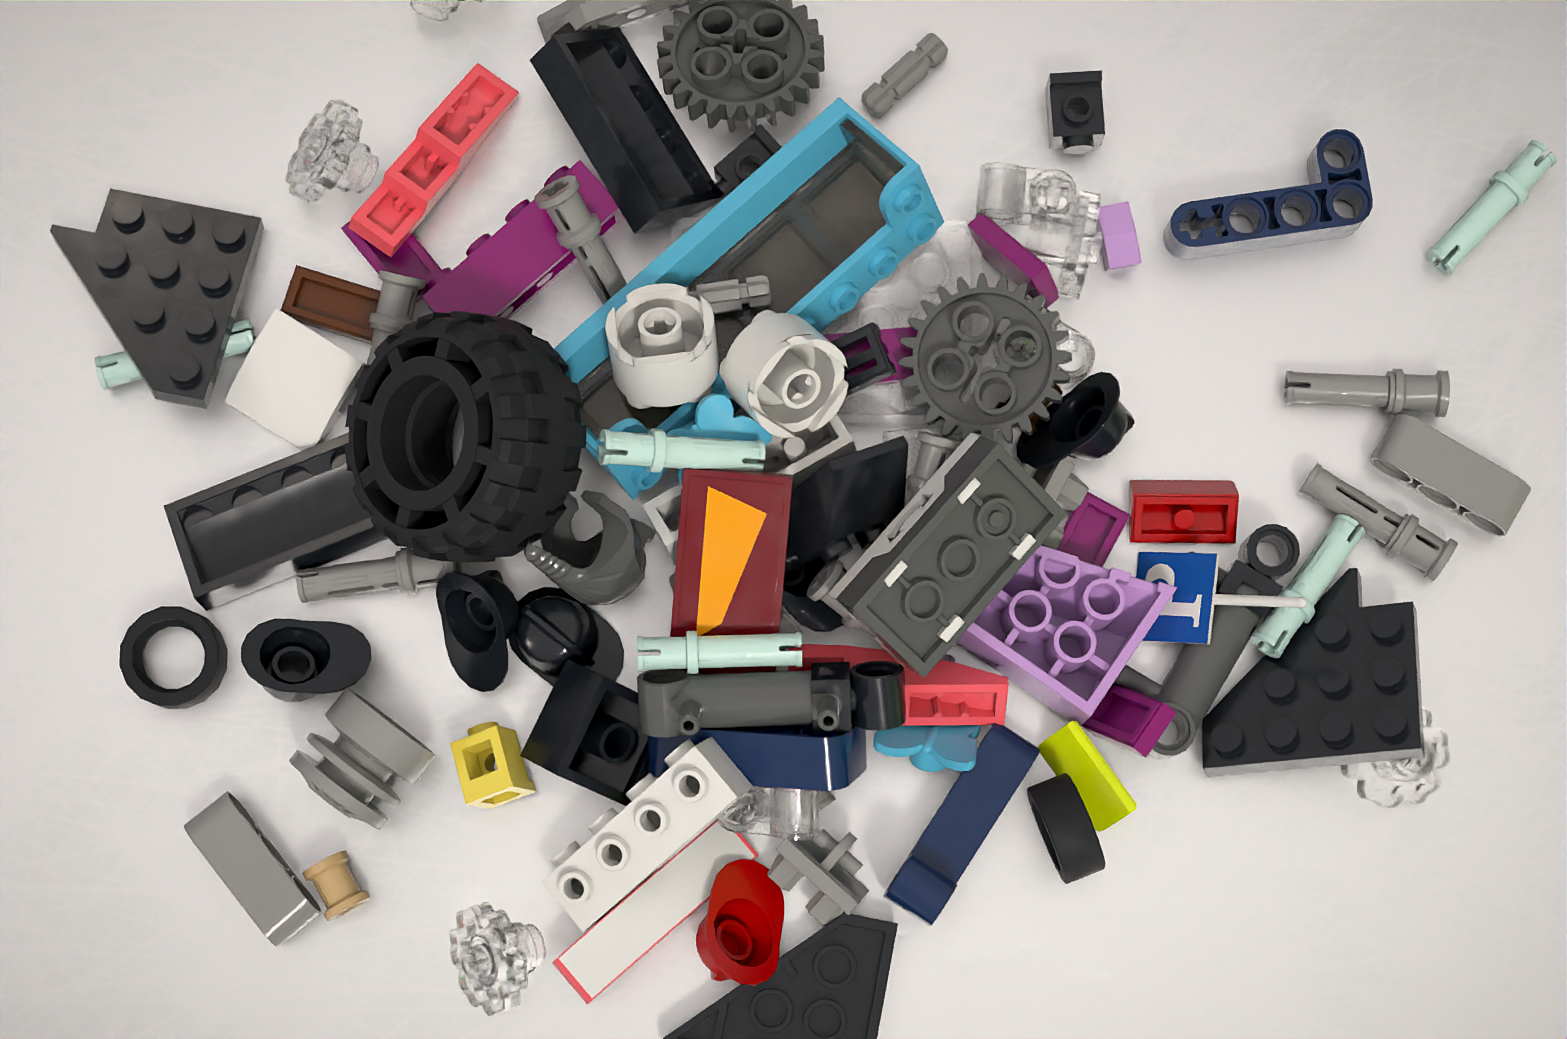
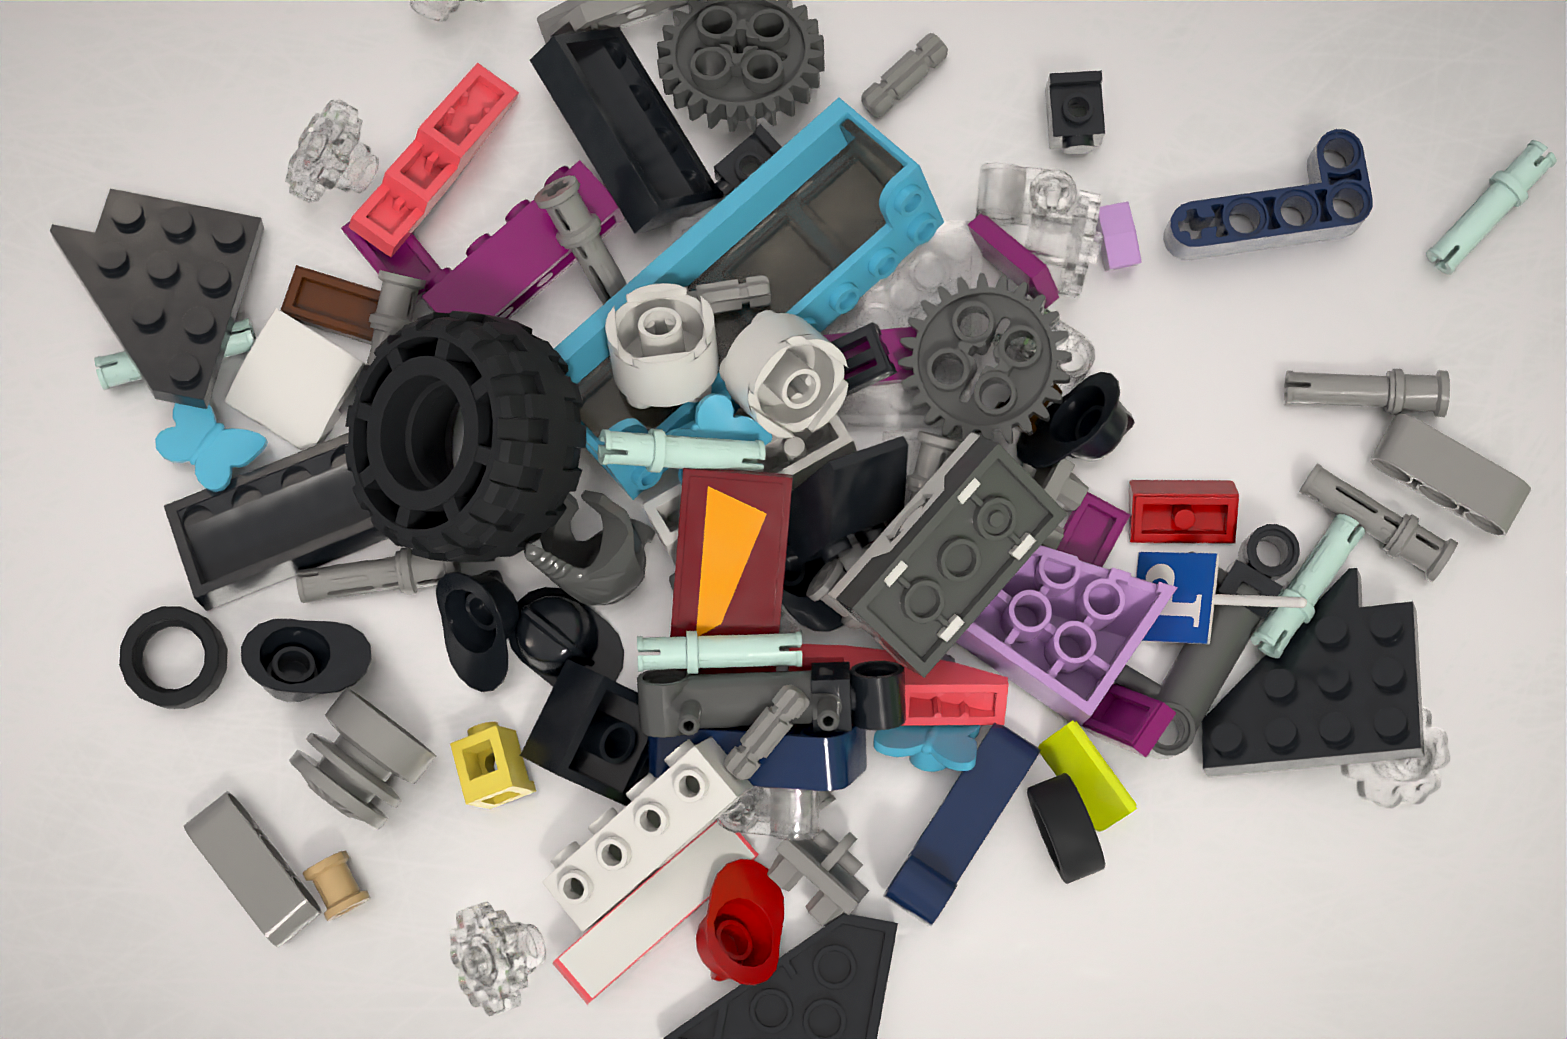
none -> medium azure animal [155,403,268,492]
none -> light grey axle [723,684,810,781]

